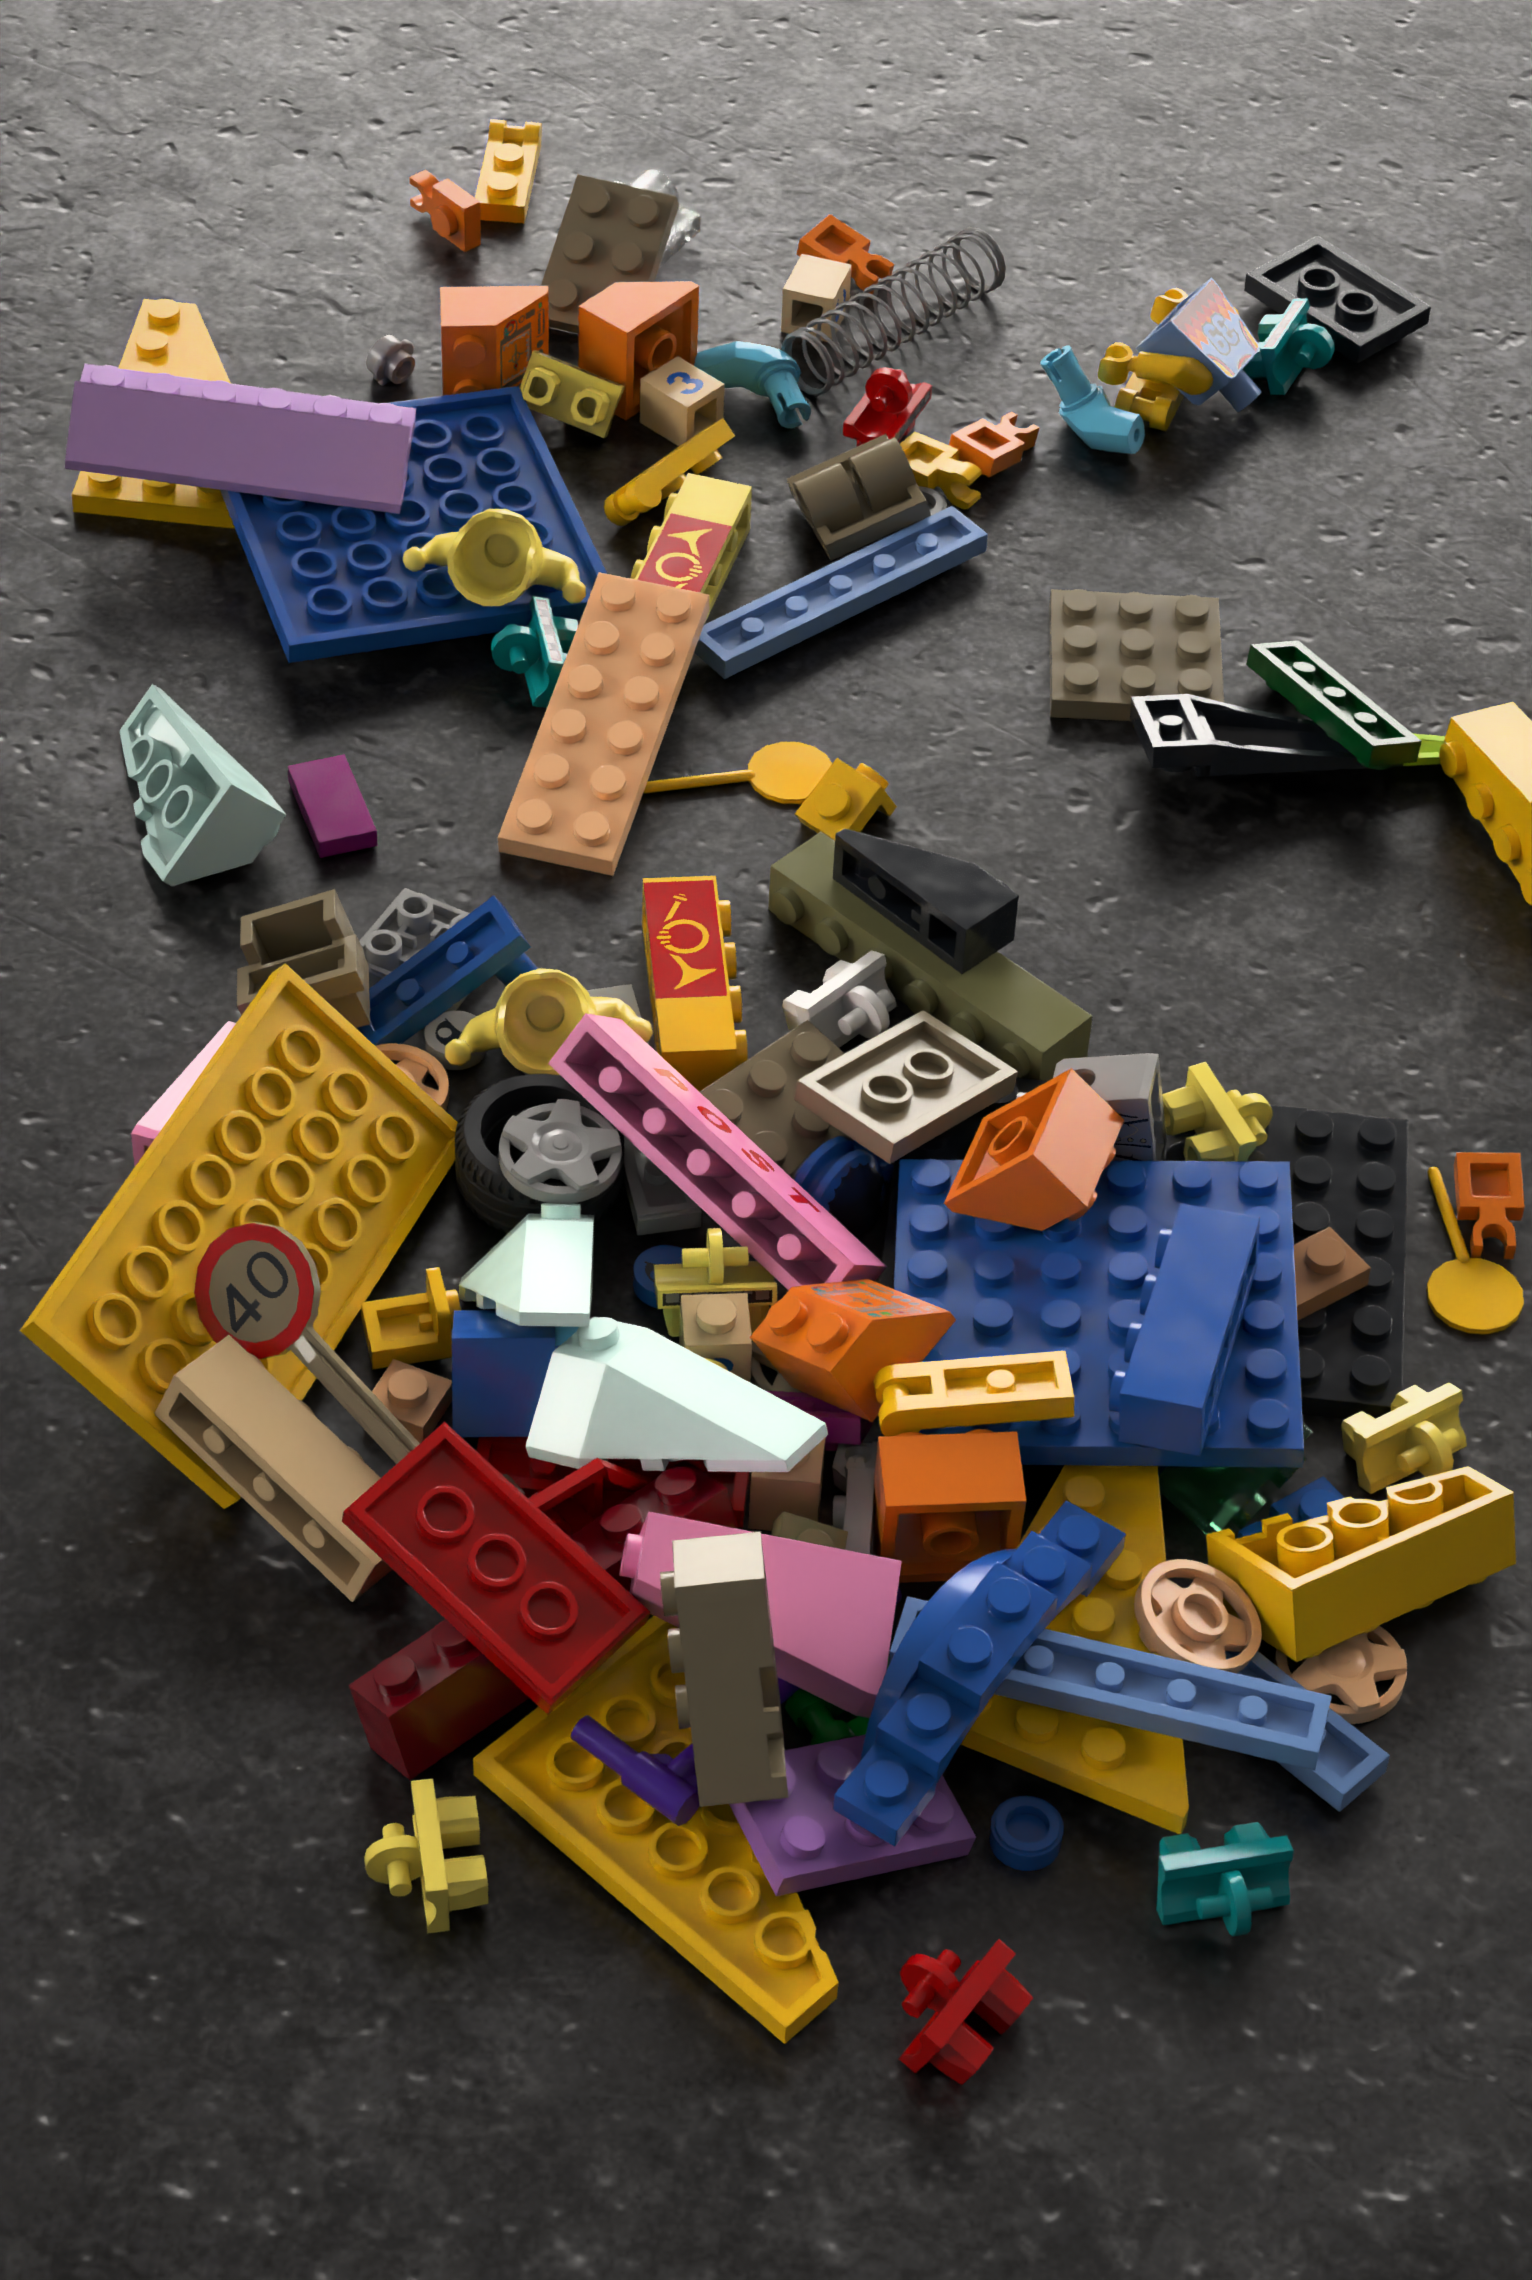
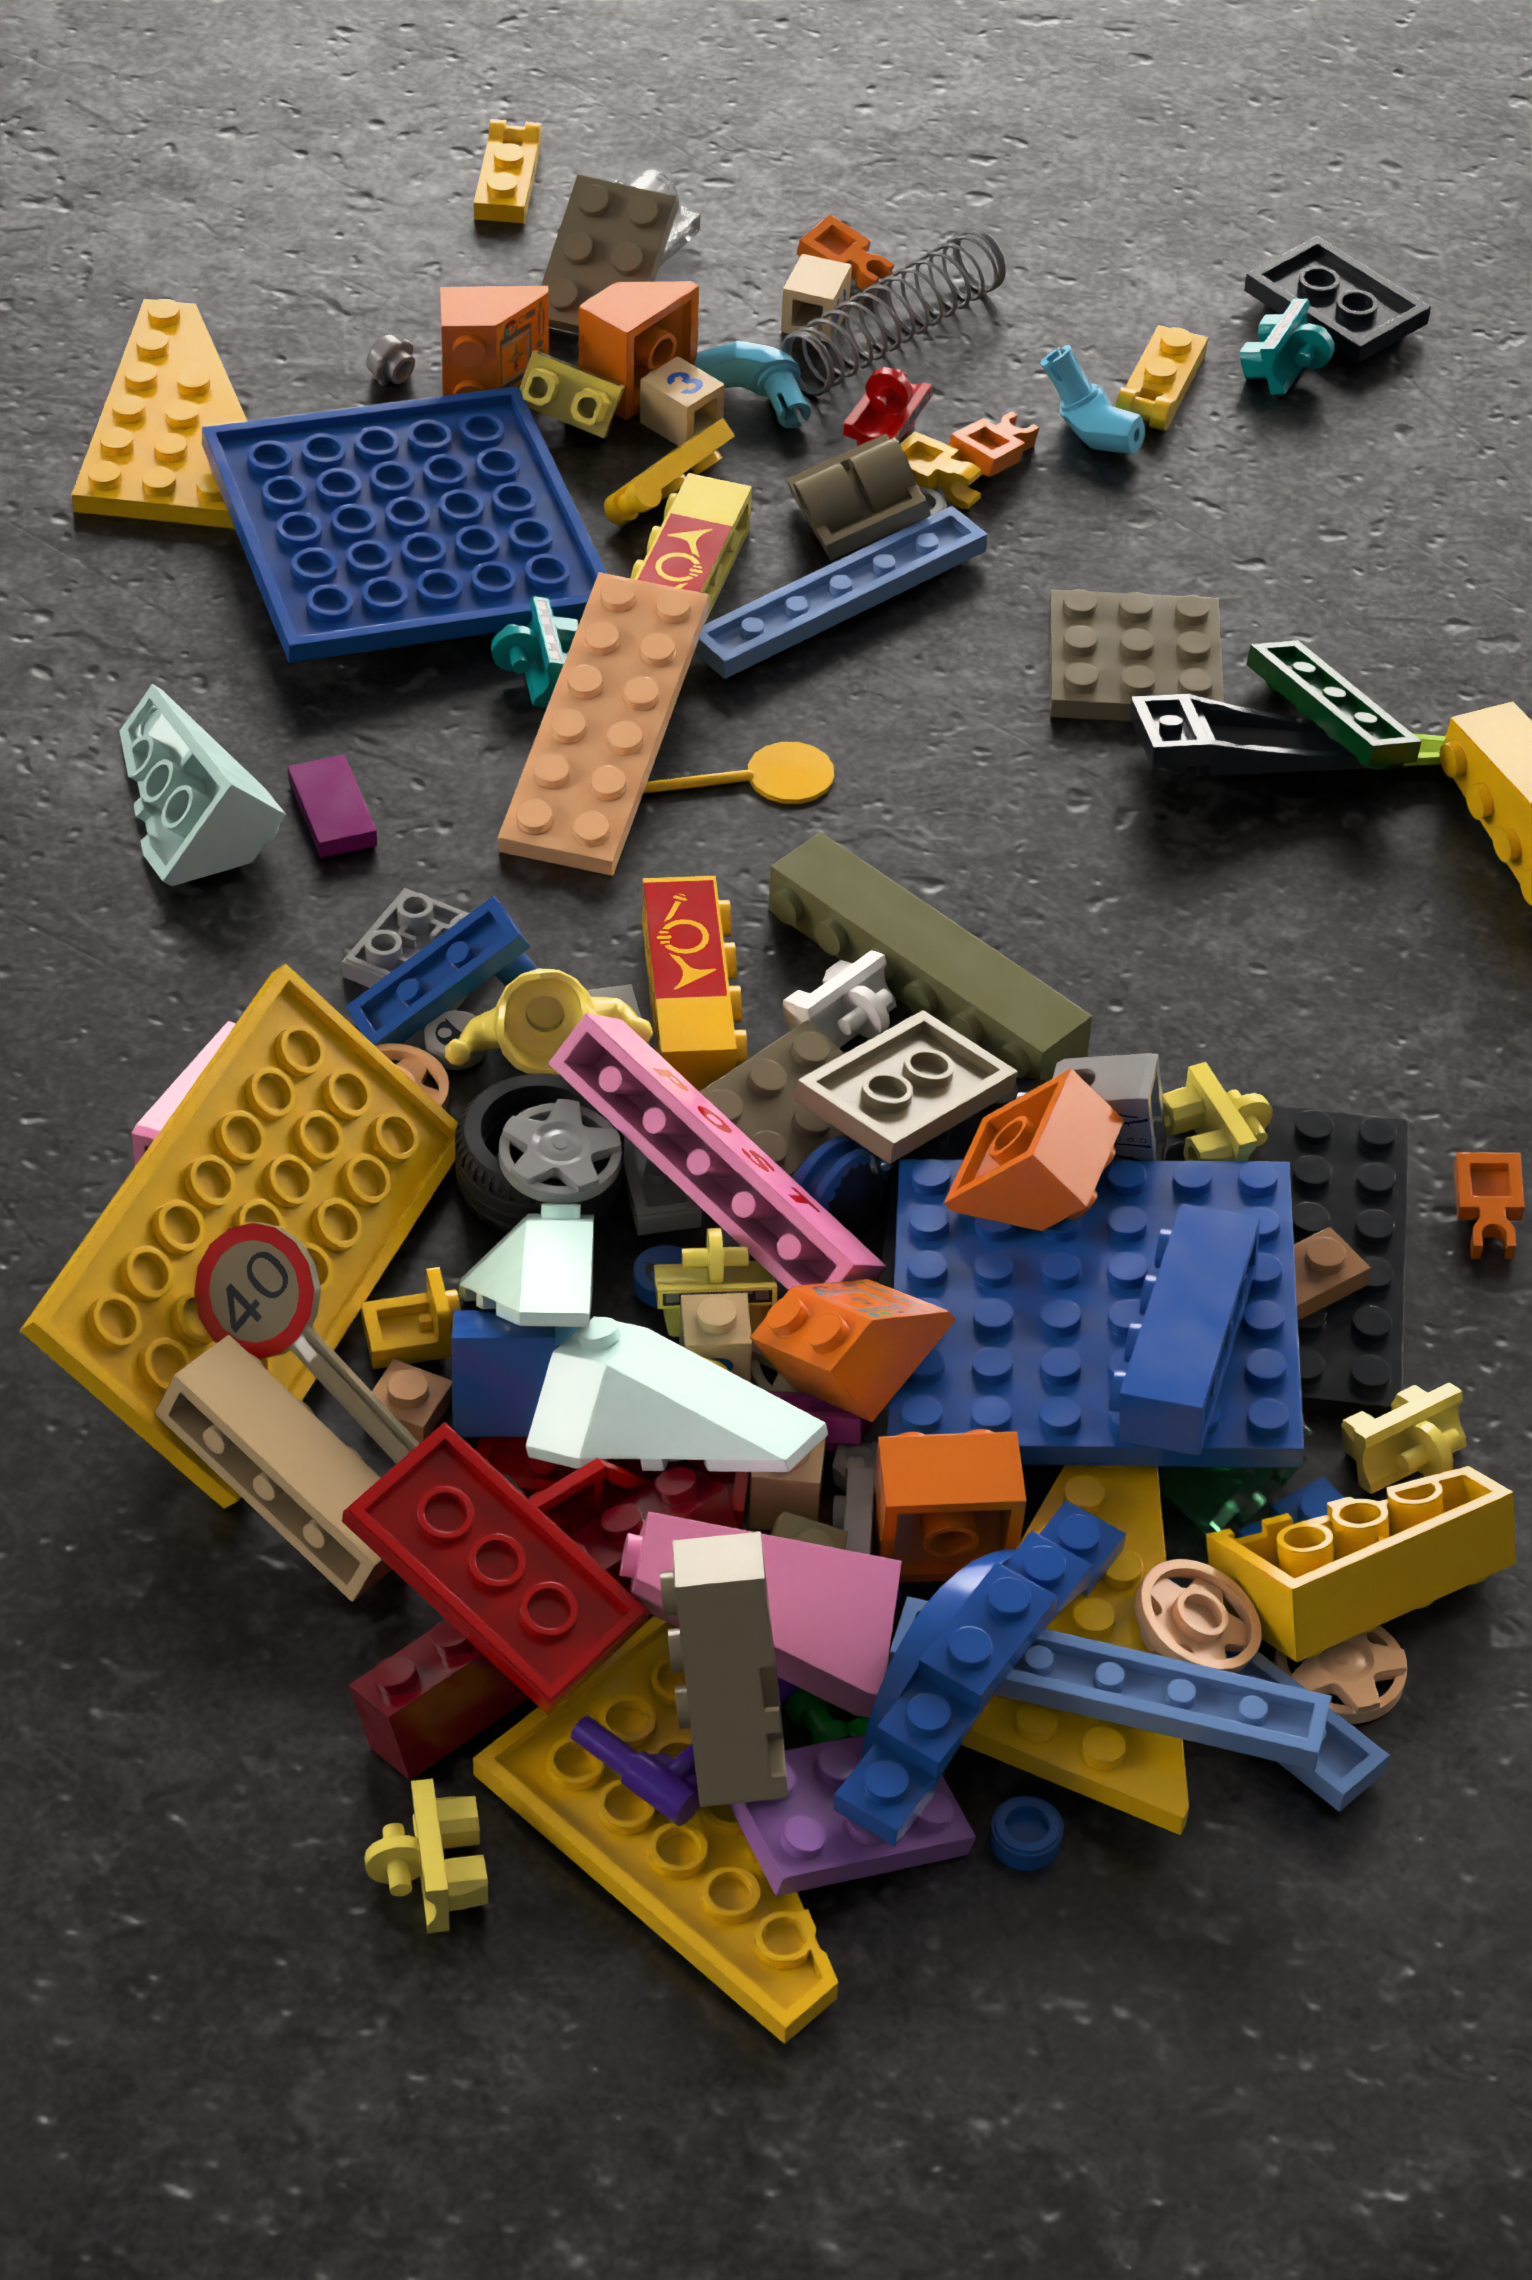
lavender slope [65,364,416,514] -> none
dark tan plate [237,889,370,1028] -> none
light yellow piece [402,509,586,606] -> none
orange plate [409,170,481,252] -> none
yellow bracket [795,758,897,841] -> none
black slope [833,828,1019,974] -> none
yellow plate [874,1351,1074,1436] -> none
red hips [898,1939,1033,2085] -> none
torso [1098,277,1262,413] -> none
teal hips [1157,1822,1294,1937] -> none
yellow piece [1426,1167,1524,1334] -> none

